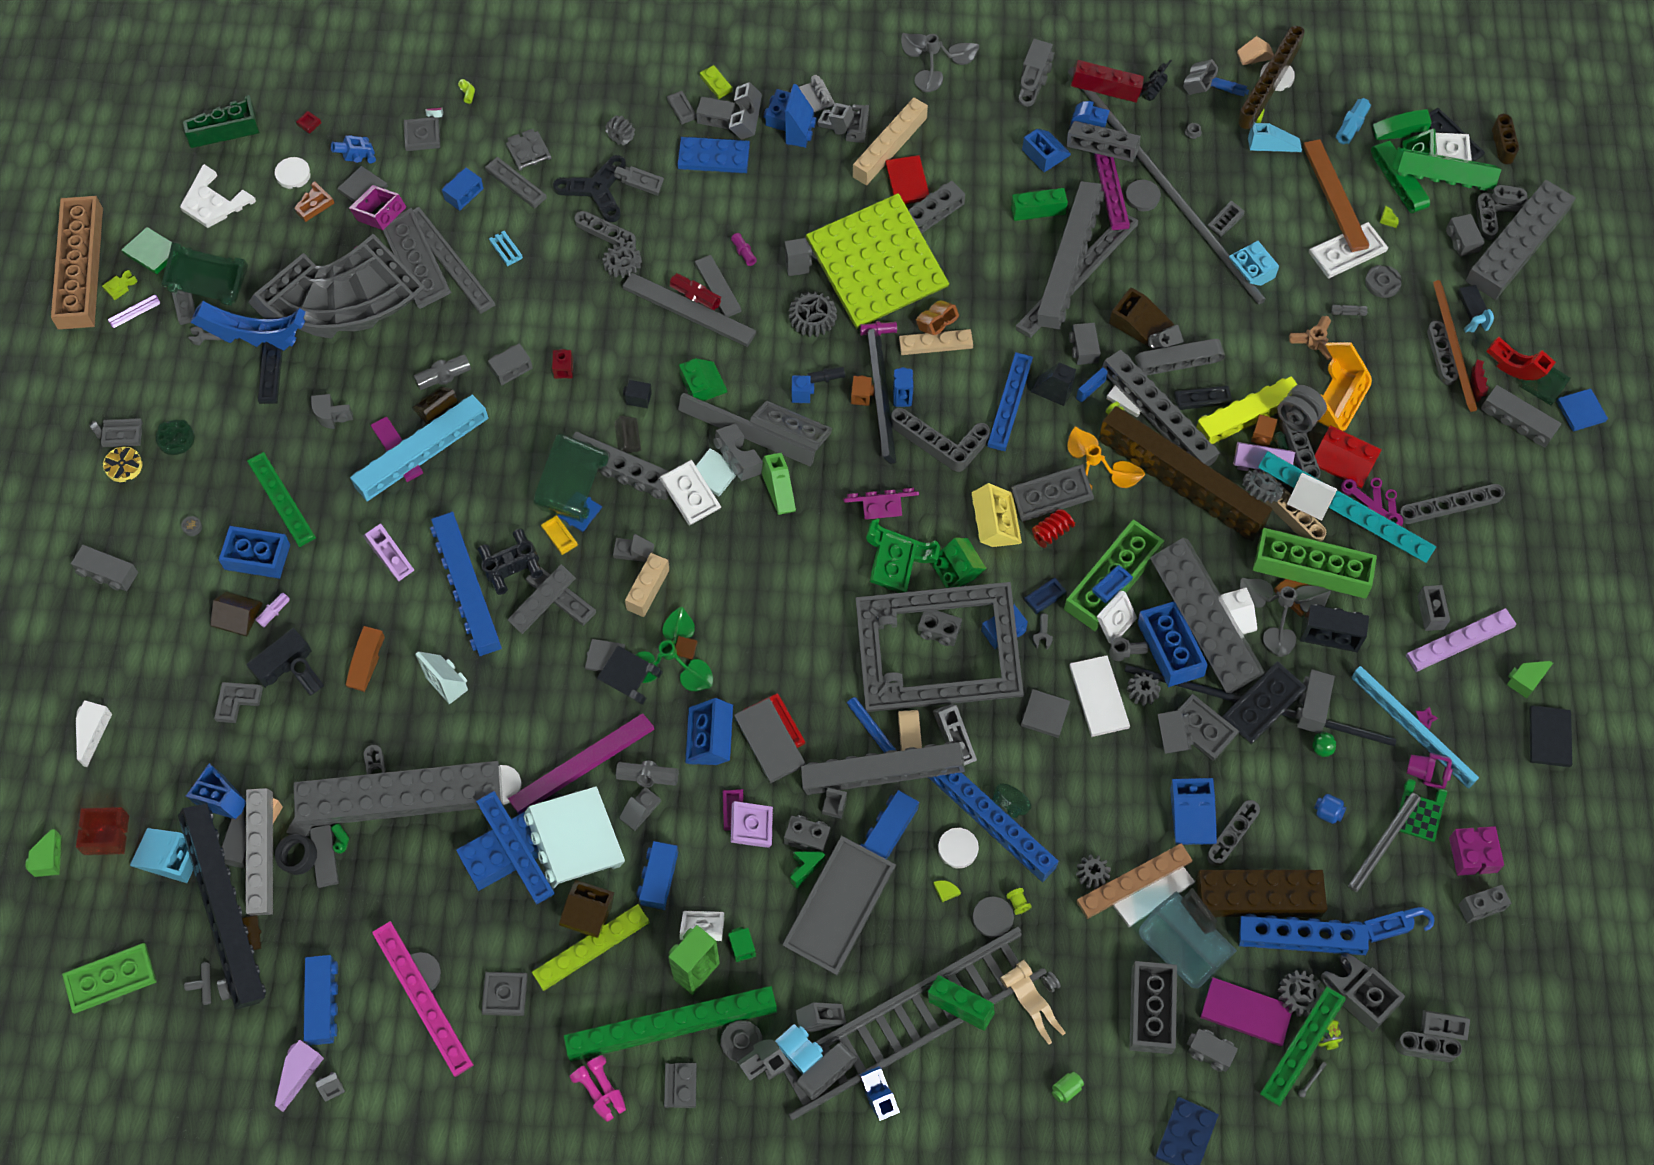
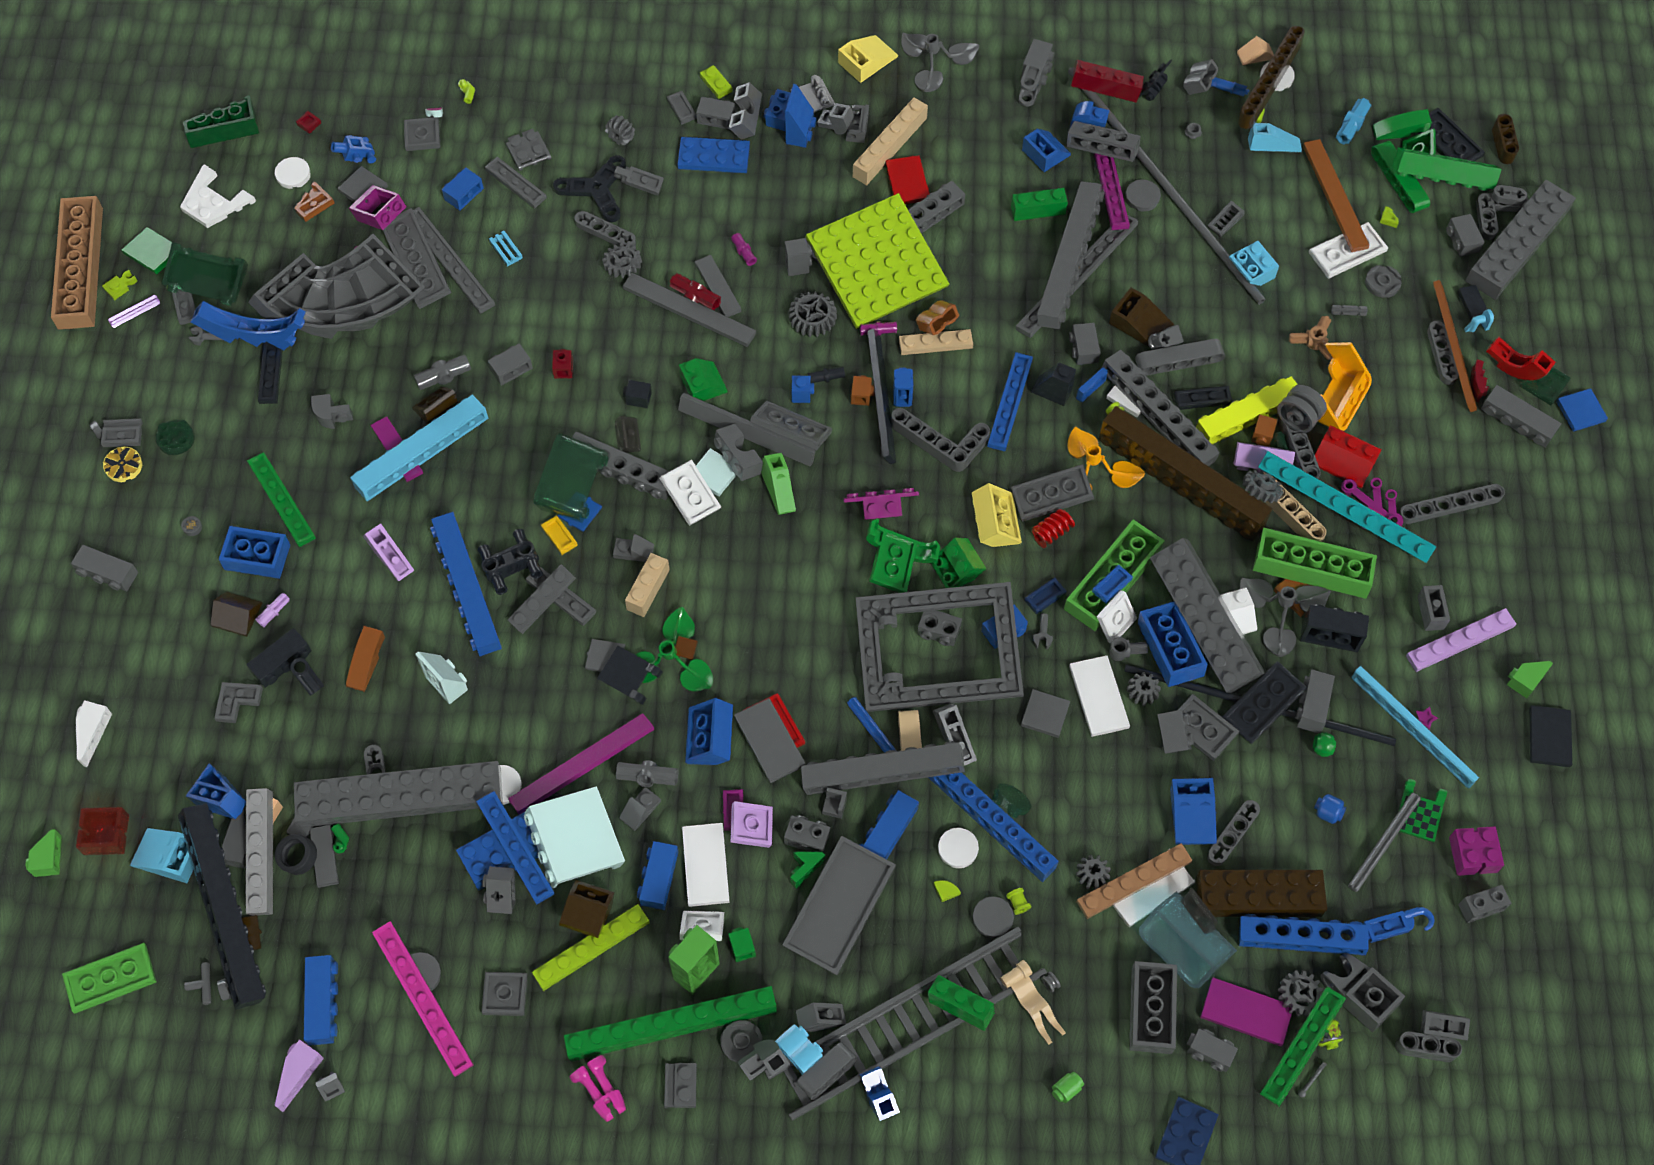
white tile [1287,473,1337,521] -> none
magenta piece [1406,753,1453,789] -> none
white tile [1435,133,1472,161] -> none
none -> dark grey brick [483,867,516,914]
none -> white tile [682,823,729,907]
none -> light yellow slope [838,35,898,83]

